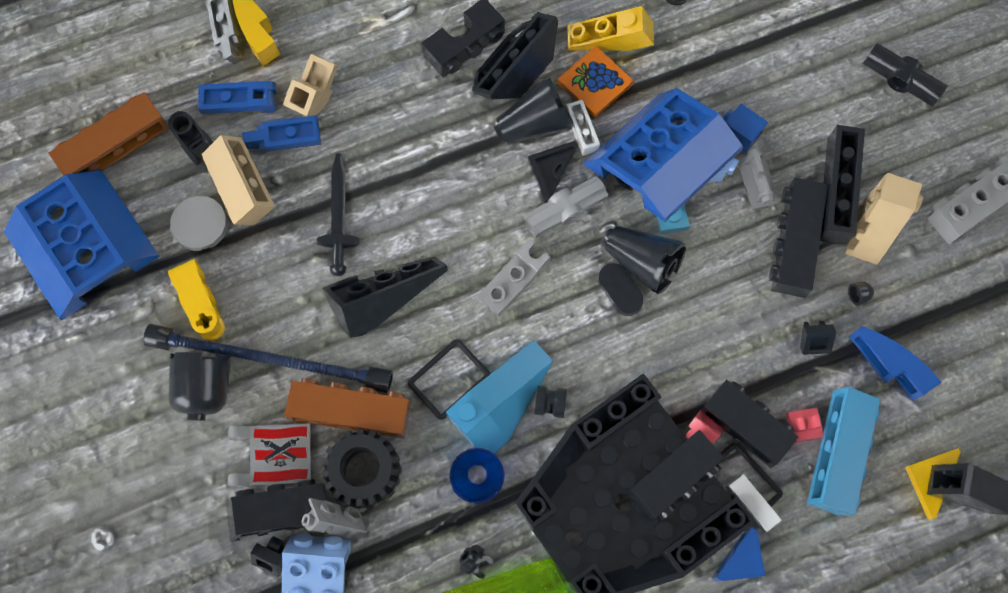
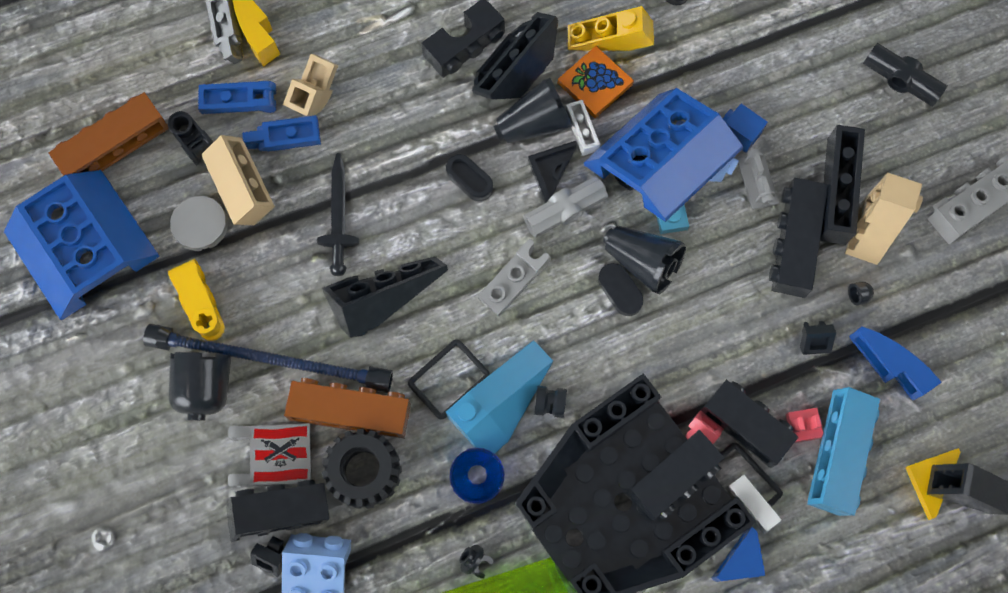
light grey hinge [302,498,367,538] -> none
none -> black tile [446,154,493,201]

